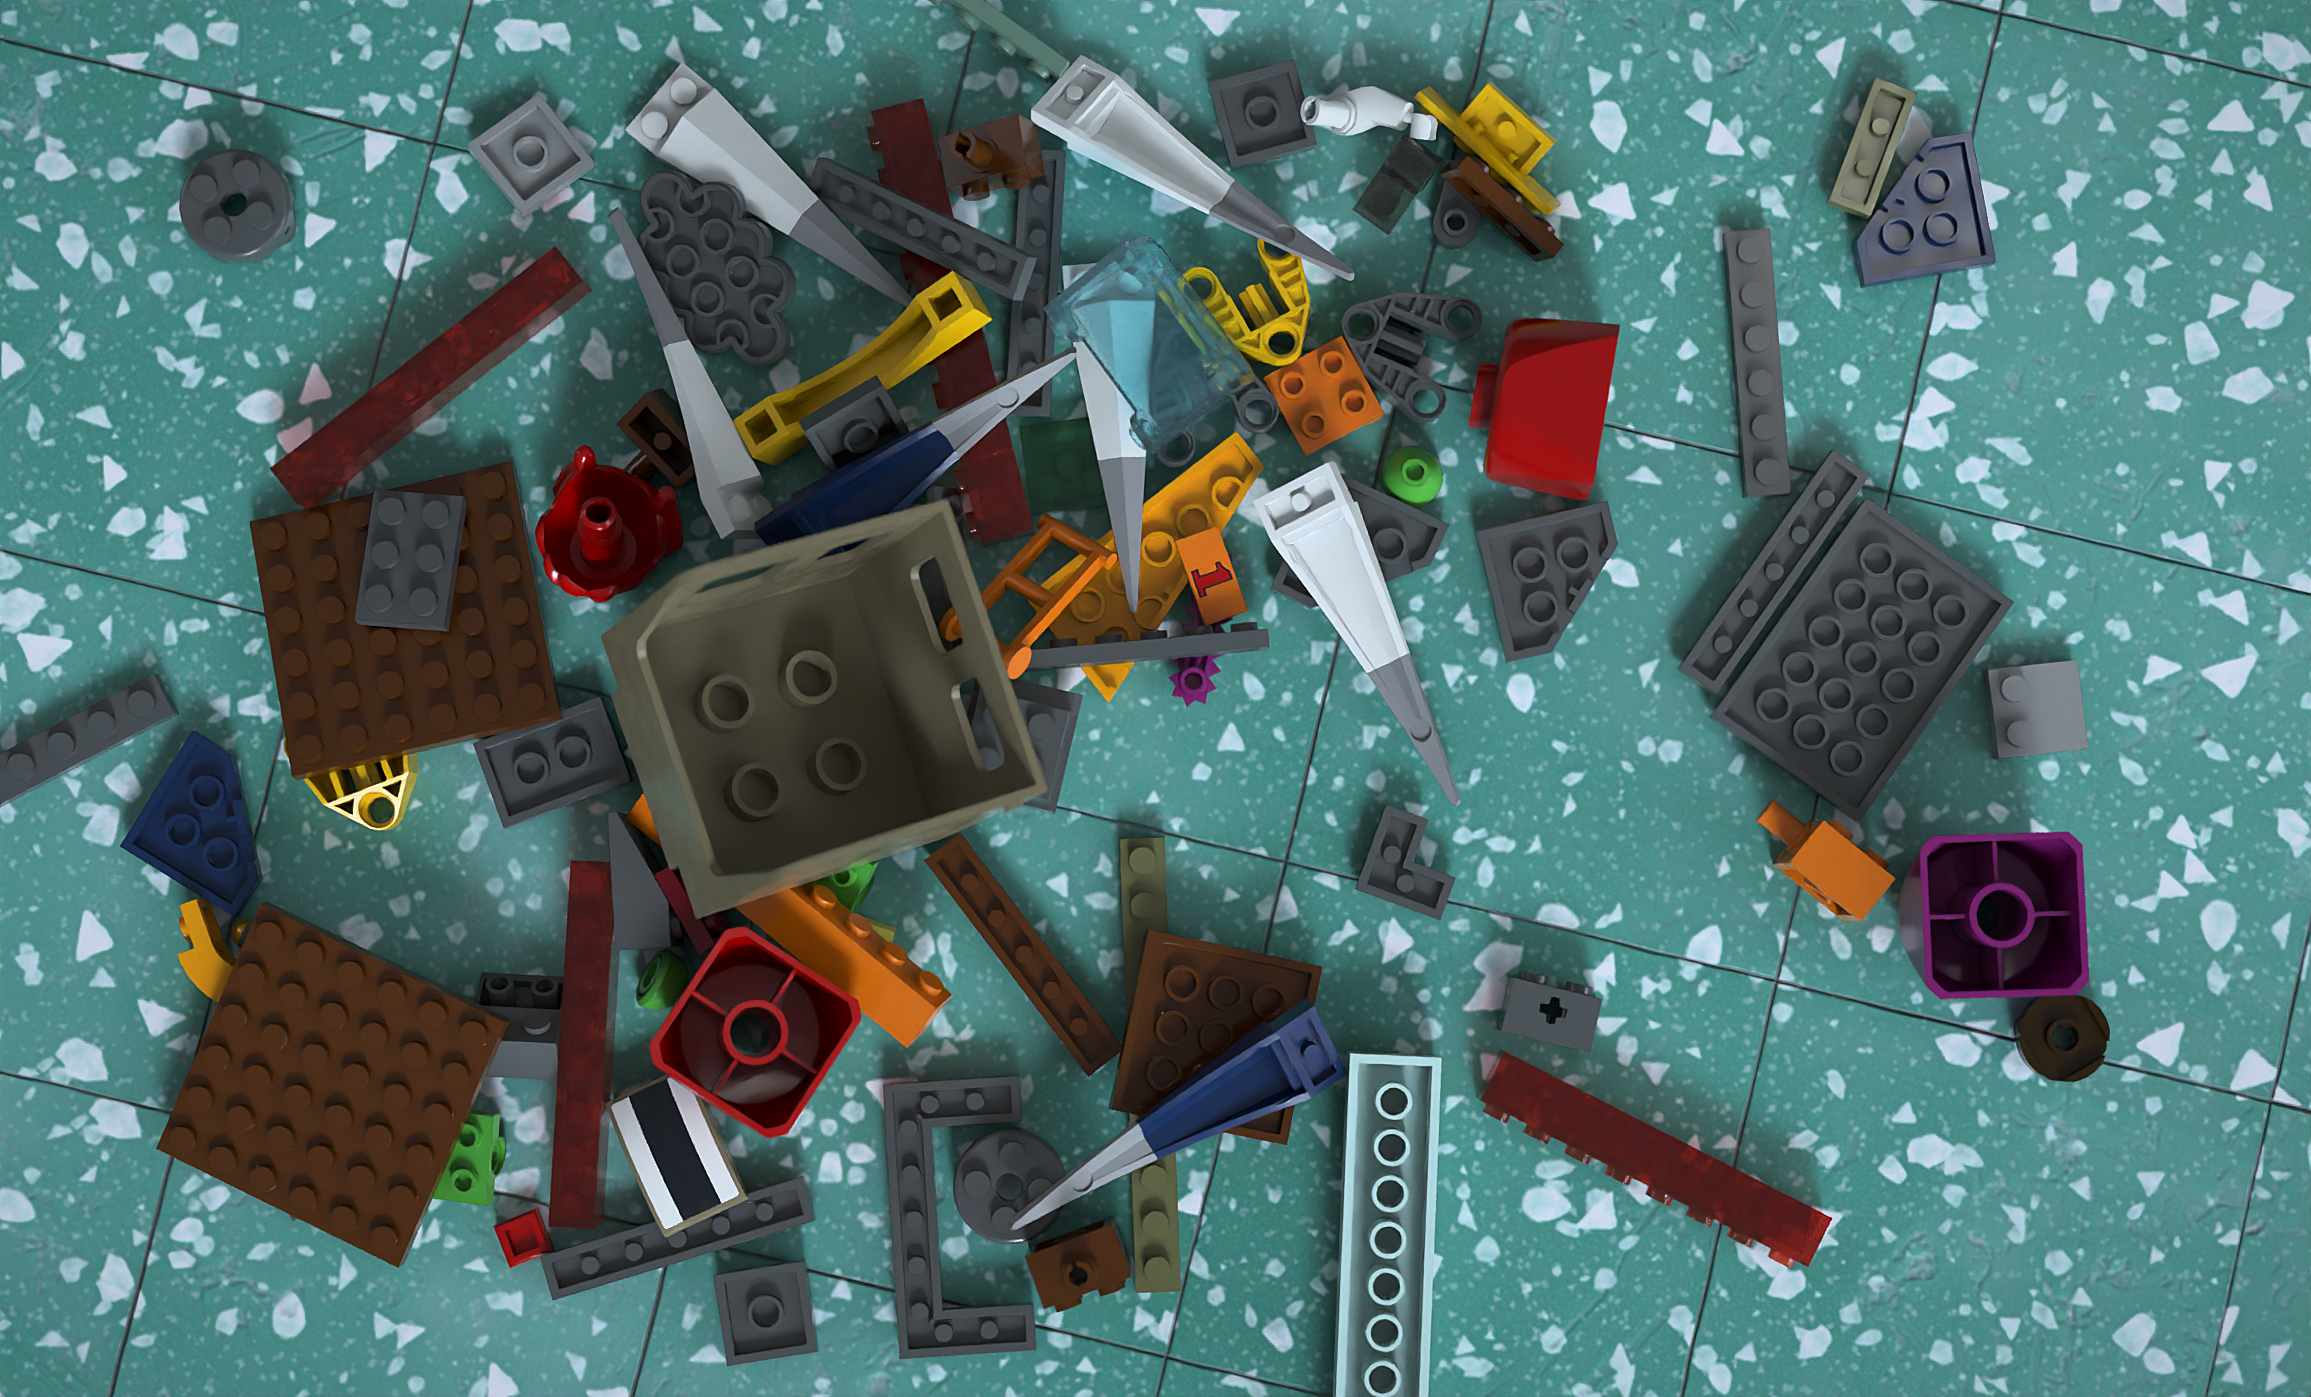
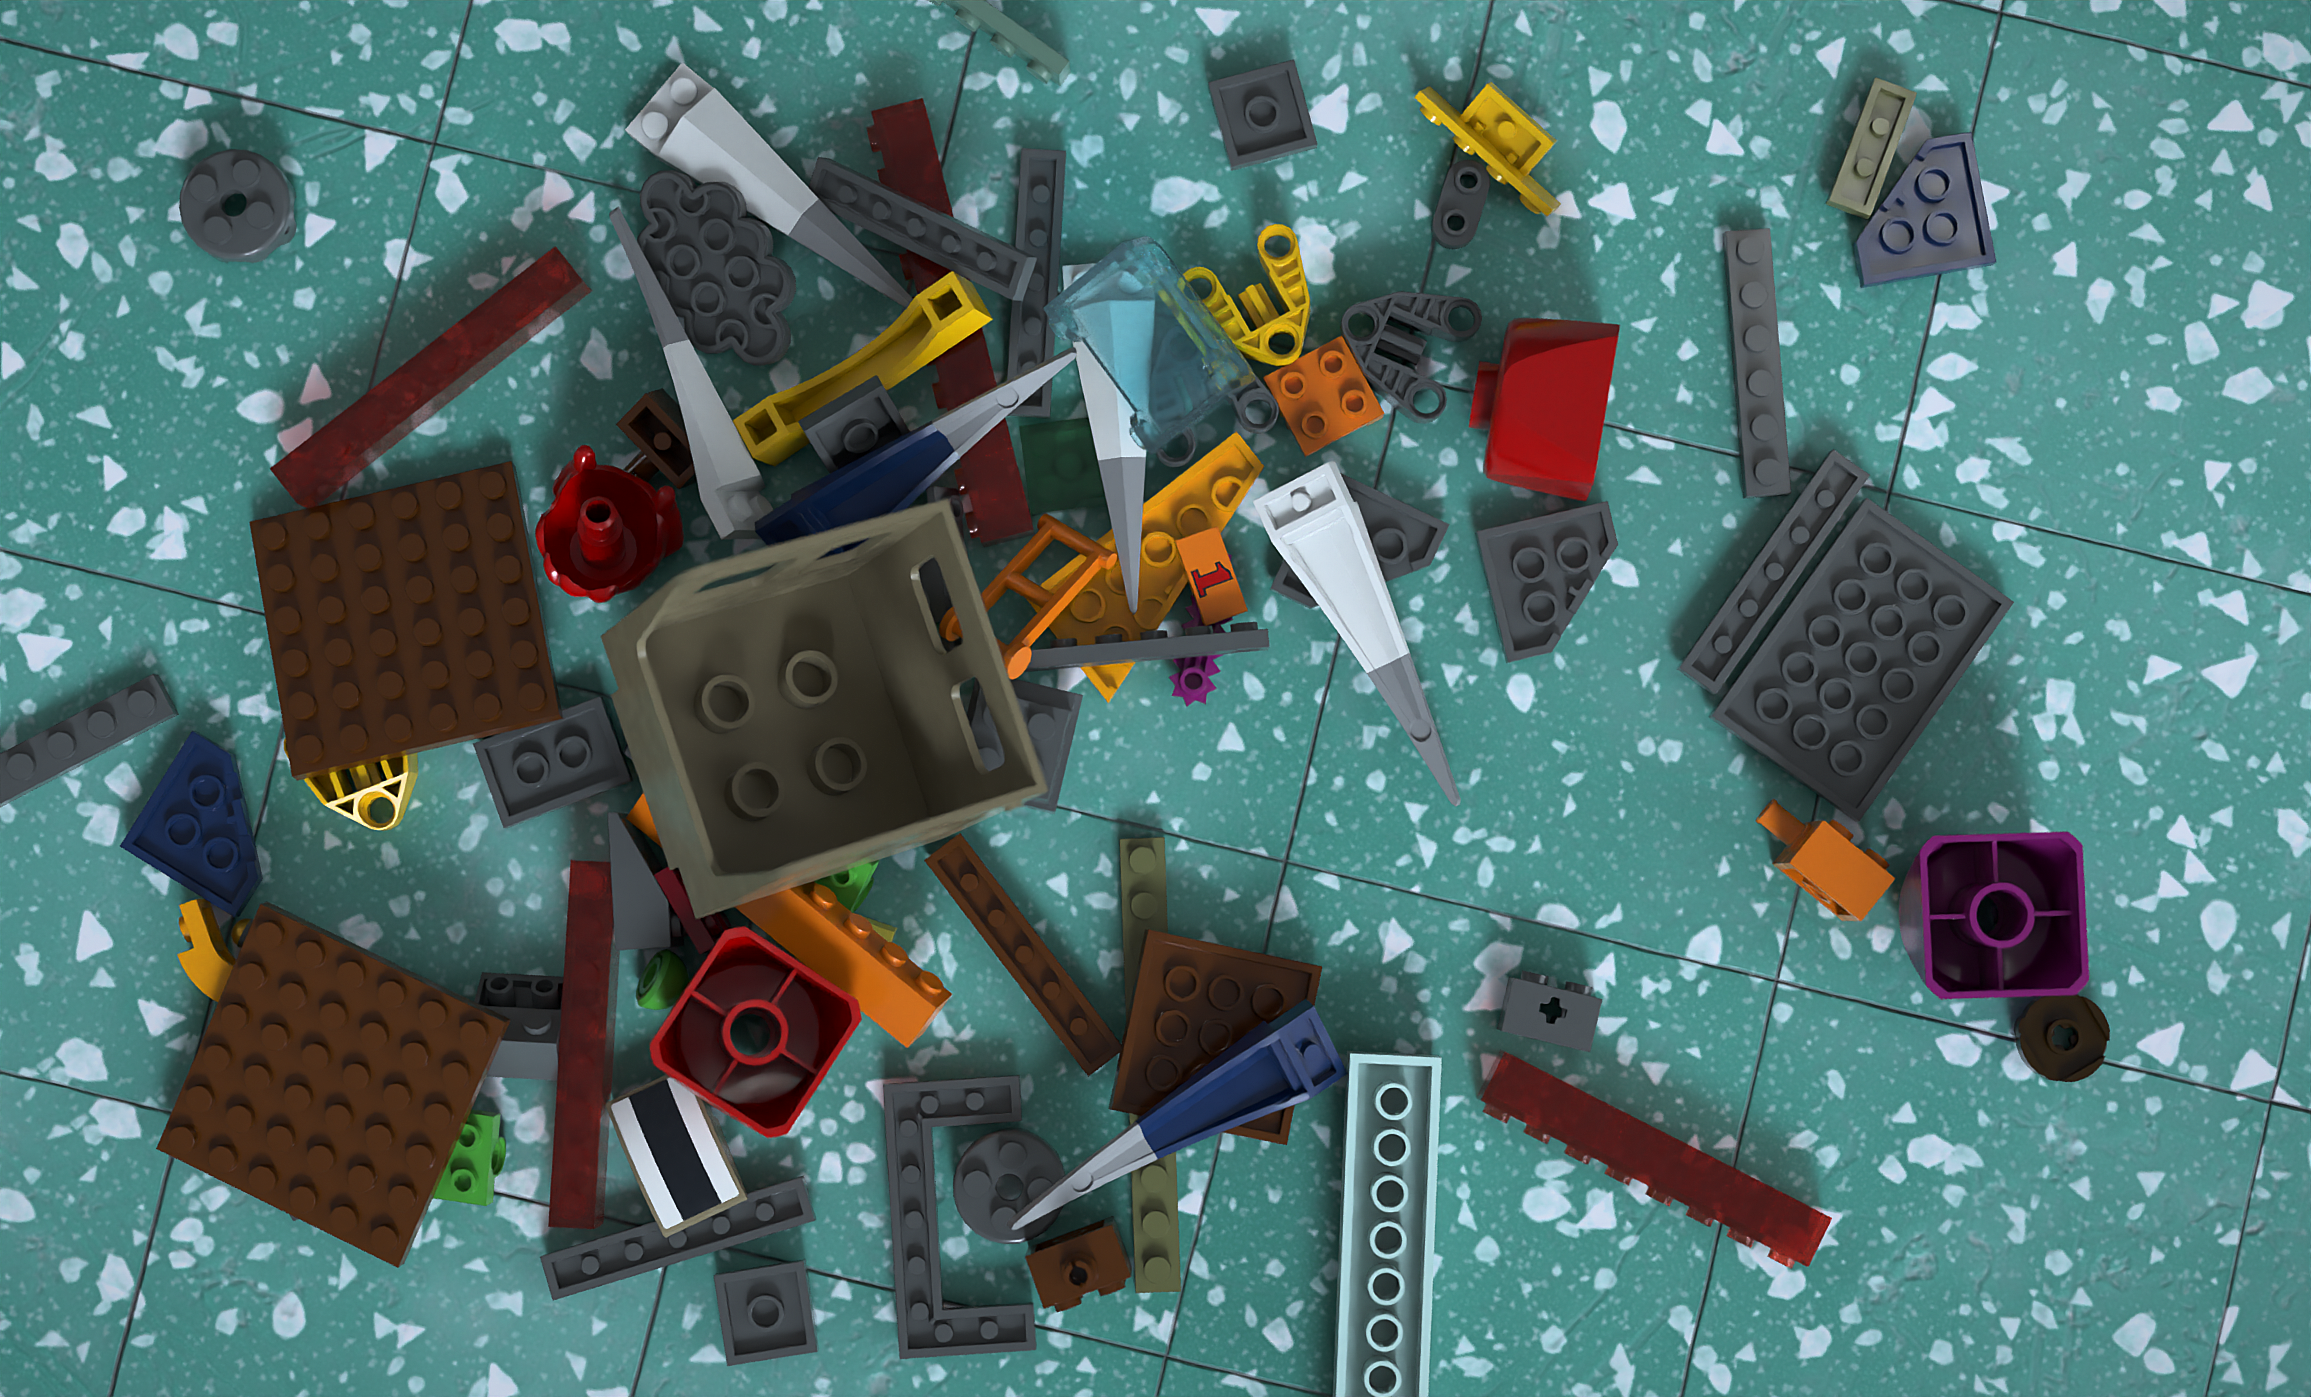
dark grey plate [355,490,467,631] -> none
light grey plate [467,94,595,218] -> none
red tile [493,1208,555,1268] -> none
reddish brown brick [938,114,1045,201] -> none
white plate [1031,55,1355,281] -> none
white arm [1300,86,1438,141] -> none
clear smoke plate [1352,133,1444,235] -> none
dark grey plate [1355,804,1456,920] -> none
bright green brick [1381,446,1443,508] -> none
reddish brown plate [1440,155,1564,262] -> none
light grey plate [1983,660,2088,759] -> none

